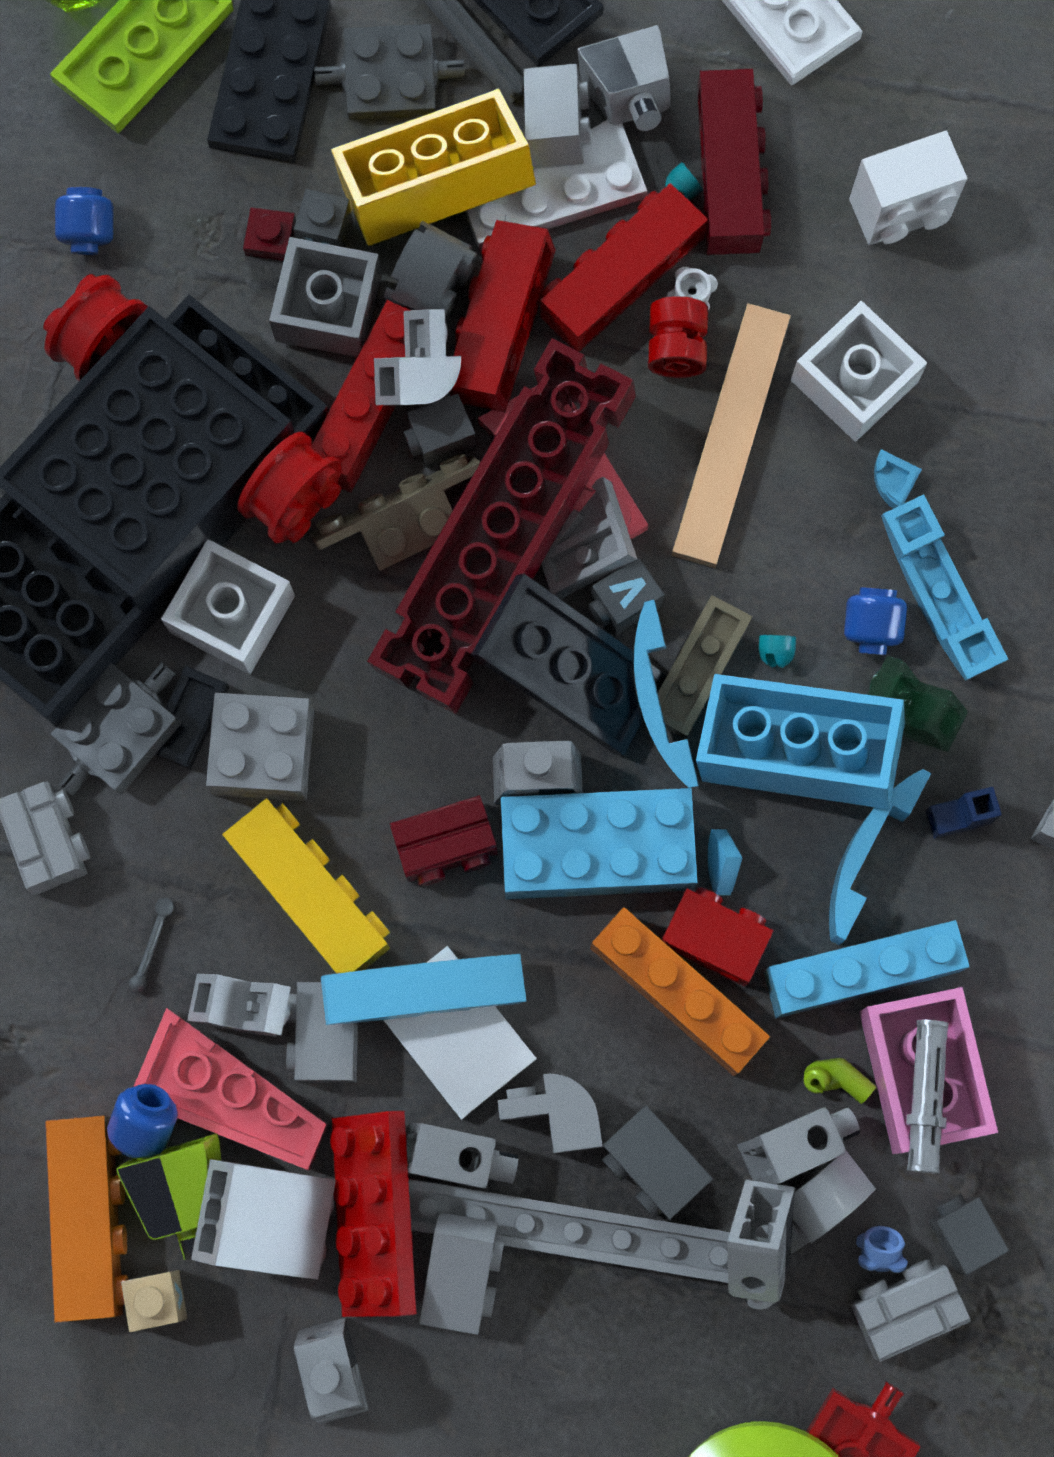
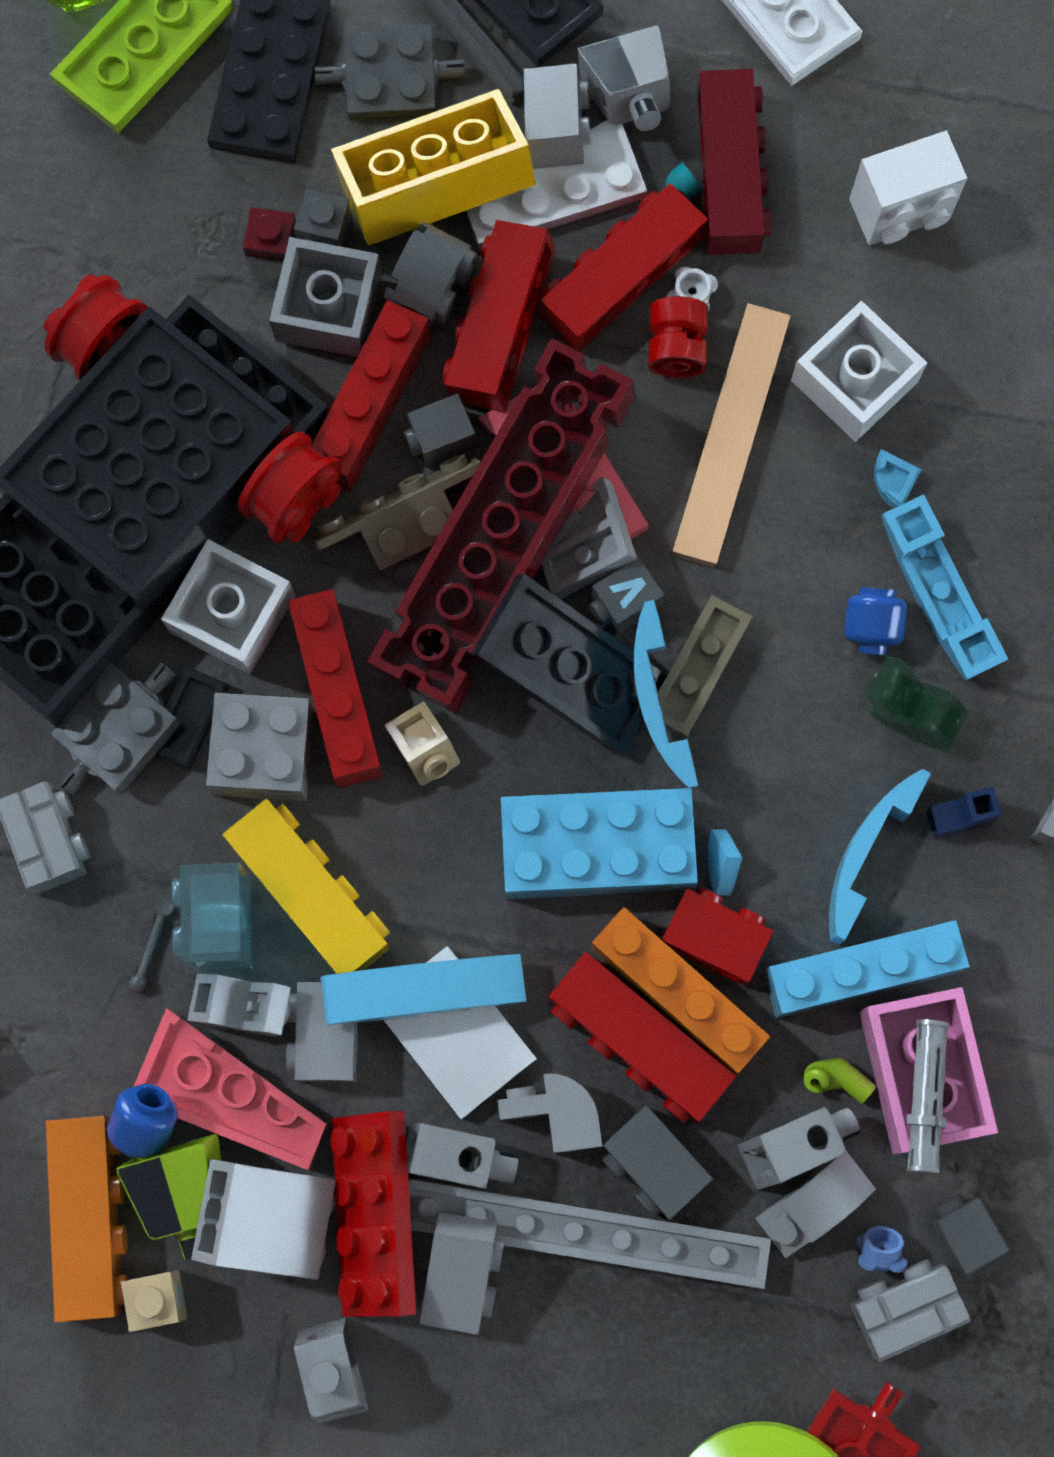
blue head [55,187,113,255] -> none
light grey brick [374,309,461,405] -> none
dark red brick [389,795,498,887] -> none
light grey torso [493,741,583,804] -> none
medium azure brick [696,674,905,809] -> none
light grey torso [727,1180,795,1309] -> none
teal hinge [759,635,796,668] -> none
none -> clear light blue brick [172,863,253,973]
none -> red brick [288,589,384,789]
none -> tan bracket [384,701,460,786]
none -> red brick [548,951,736,1124]

